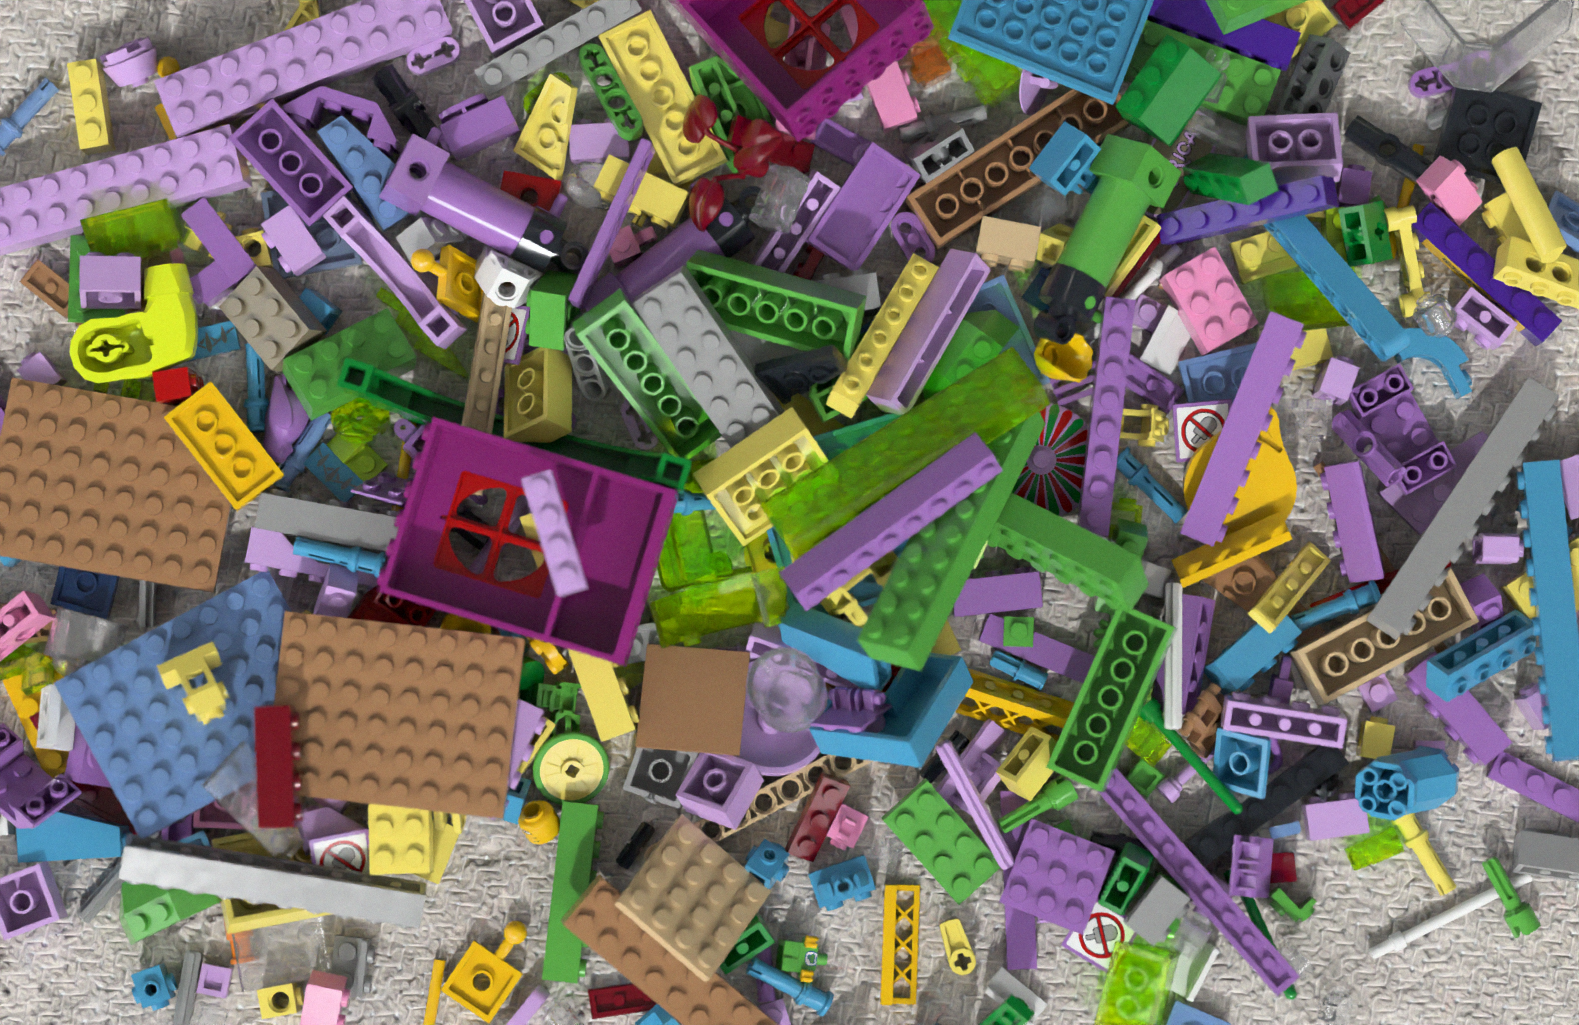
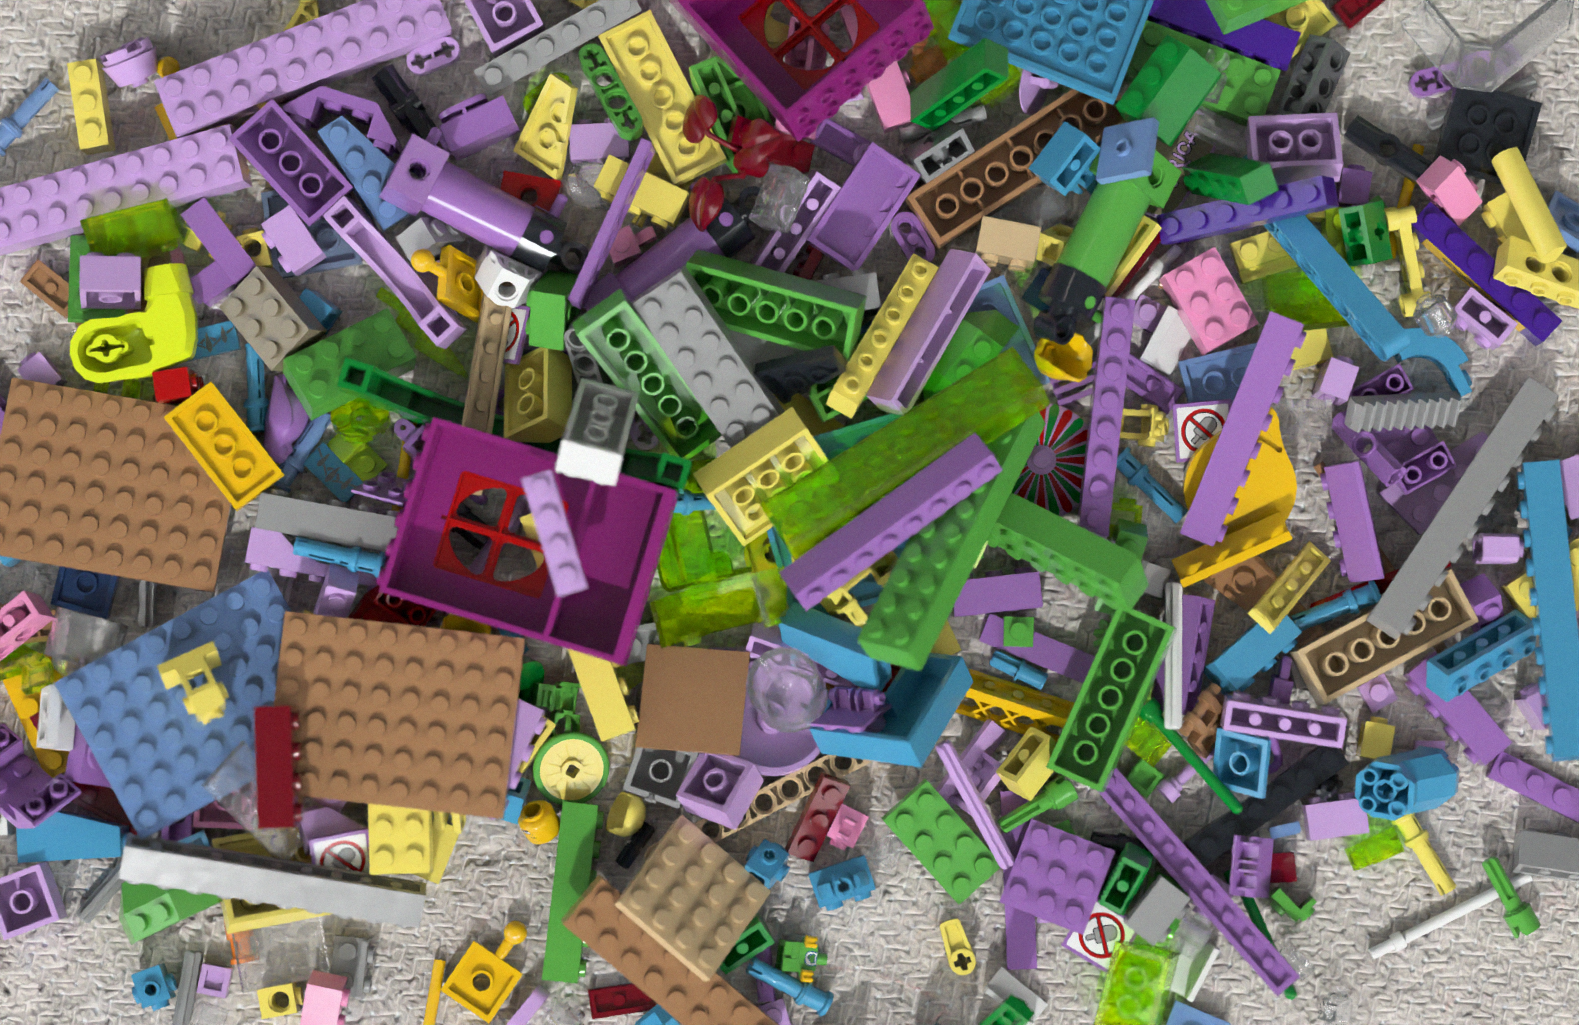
yellow plate [525,636,570,675] -> none
yellow fence [880,884,920,1005] -> none
black axle [919,730,970,783] -> none
none -> white brick [555,378,639,486]
none -> light yellow hair [606,792,646,837]
none -> green brick [910,38,1009,131]
none -> medium blue plate [1096,117,1159,185]
none -> light grey gear [1344,391,1462,433]

